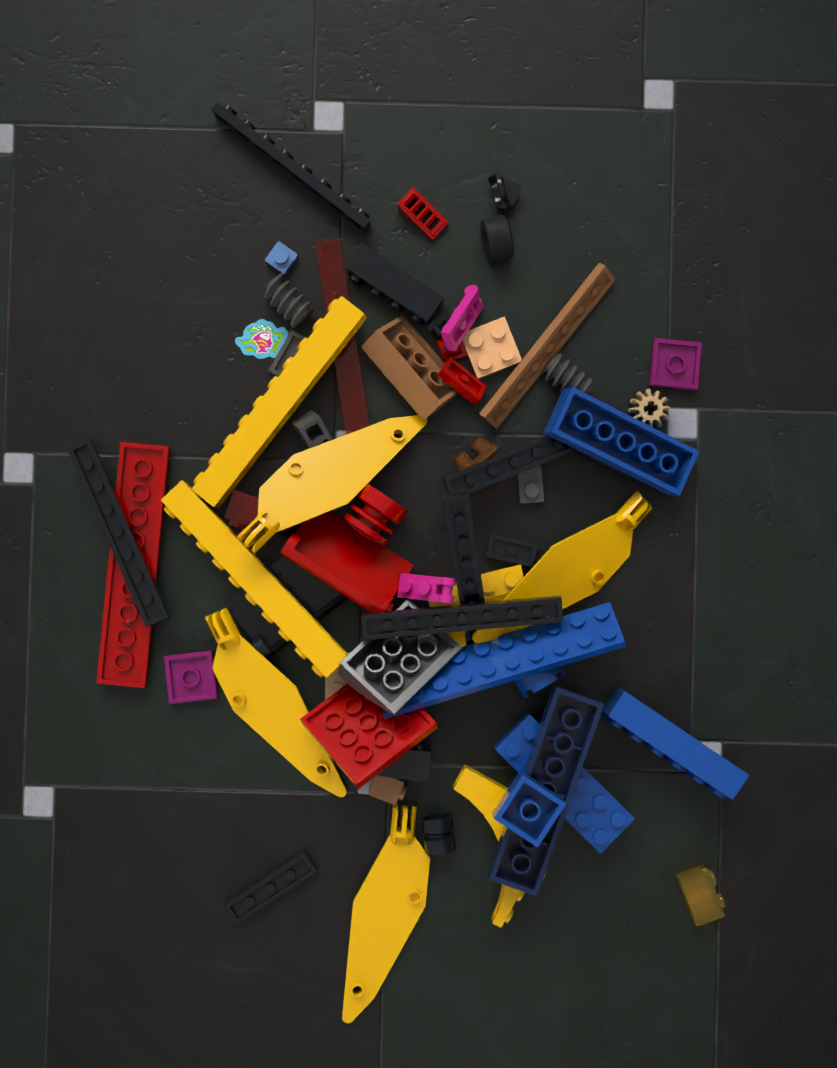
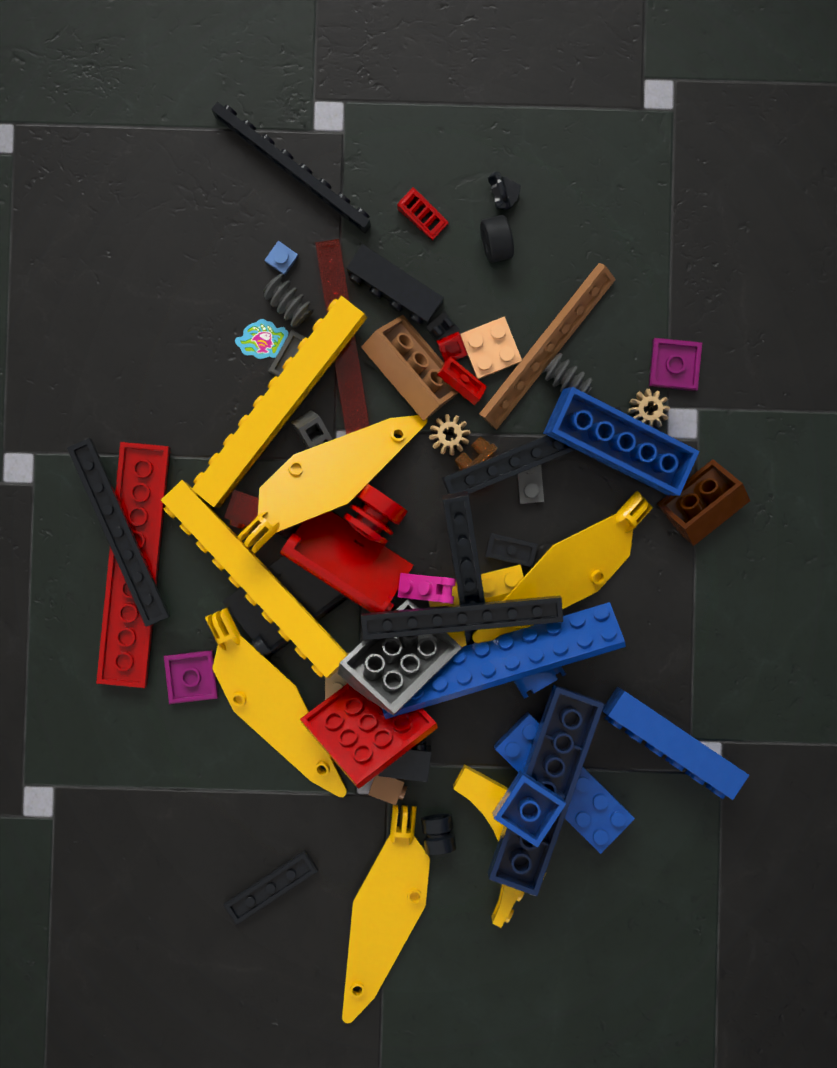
dark pink plate [441,285,484,351] -> none
clear yellow brick [676,864,726,927] -> none
none -> tan gear [429,414,470,456]
none -> reddish brown slope [657,459,750,546]

